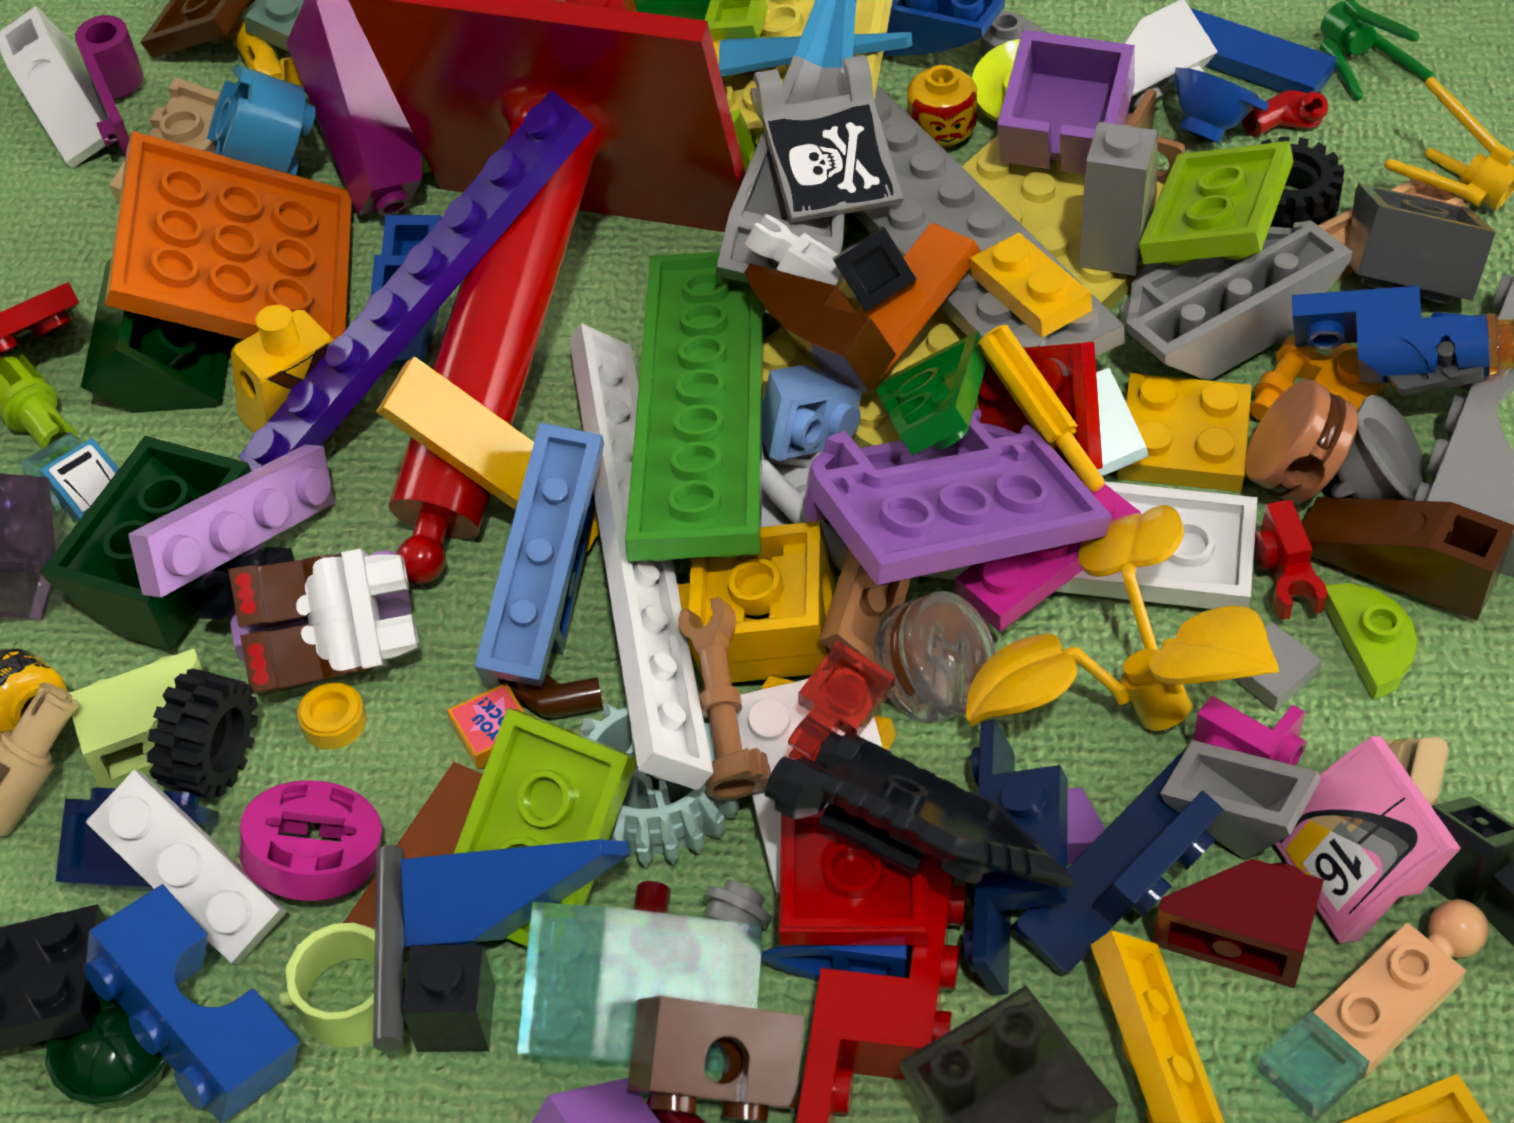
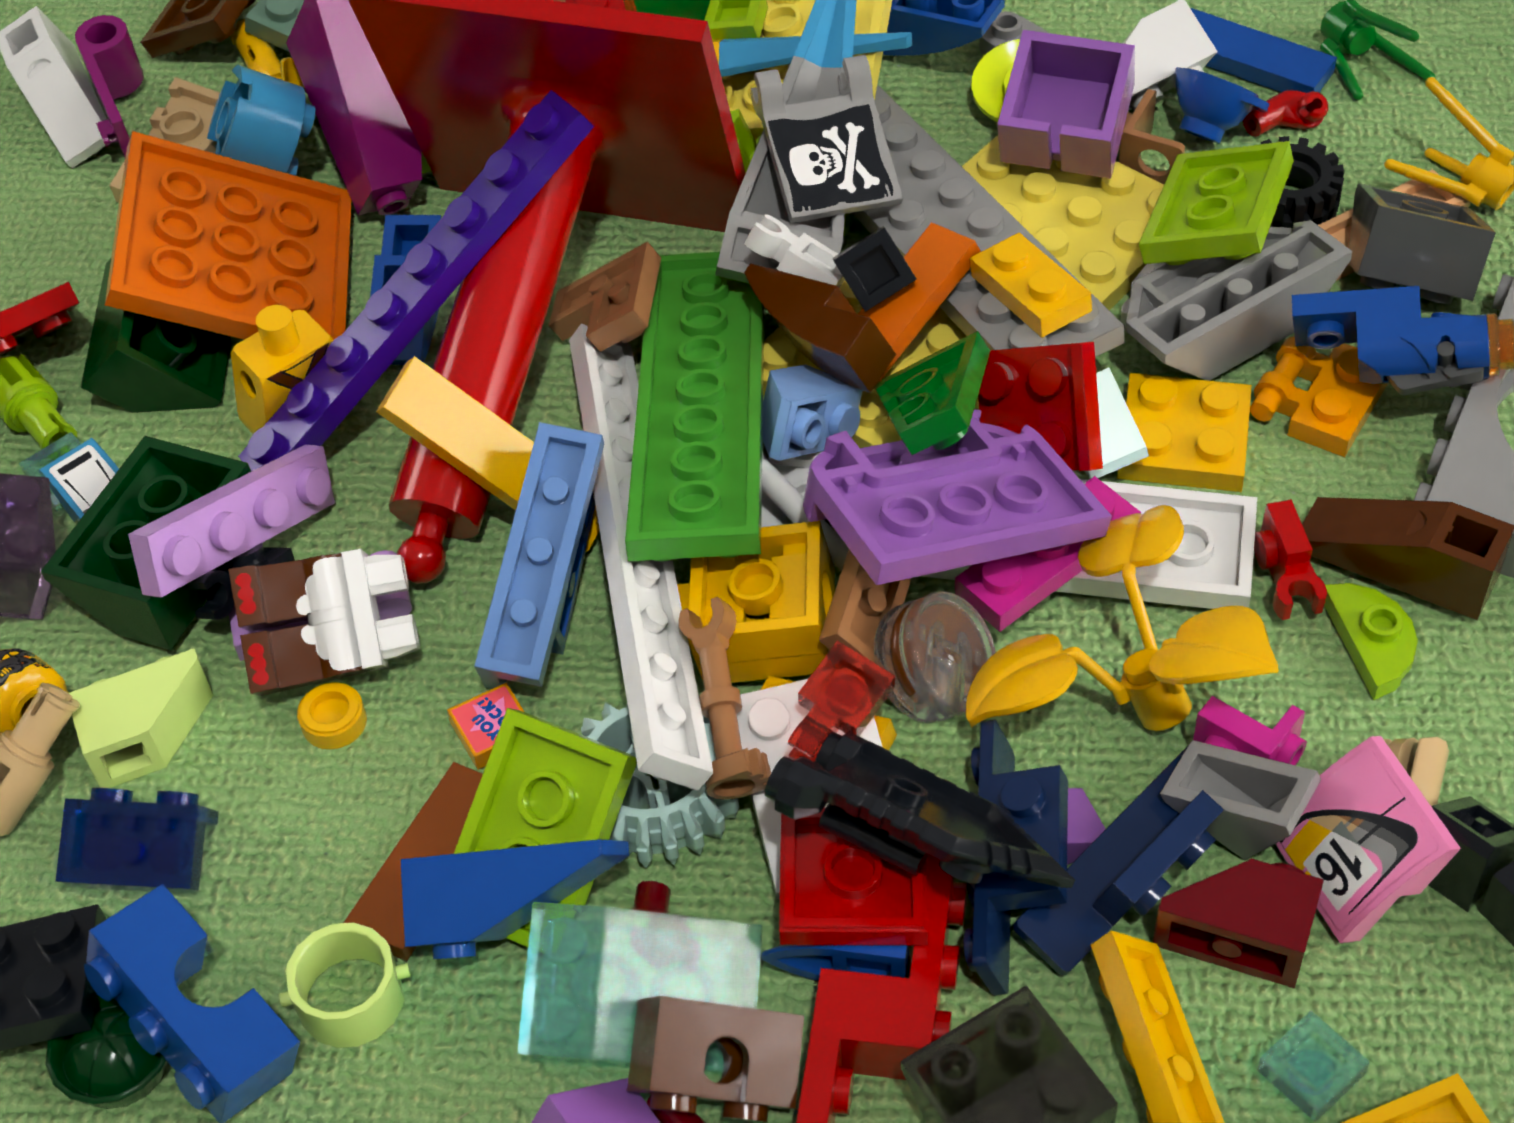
white plate [86,770,288,964] -> none
black tyre [147,668,258,799] -> none
dark pink piece [239,780,382,901] -> none
dark grey bar [373,845,405,1052] -> none
black brick [402,944,495,1052] -> none
reddish brown arm [510,674,603,718] -> none
light grey plate [702,880,772,942] -> none
yellow head [907,65,977,149] -> none
yellow axle [977,325,1105,492] -> none
light grey slope [1078,122,1158,276] -> none
light grey tile [1235,621,1322,711] -> none
nougat head [1245,379,1358,504] -> none
light nougat plate [1306,899,1489,1079] -> none
light grey piece [1330,395,1425,500] -> none
none -> medium nougat plate [548,241,661,352]

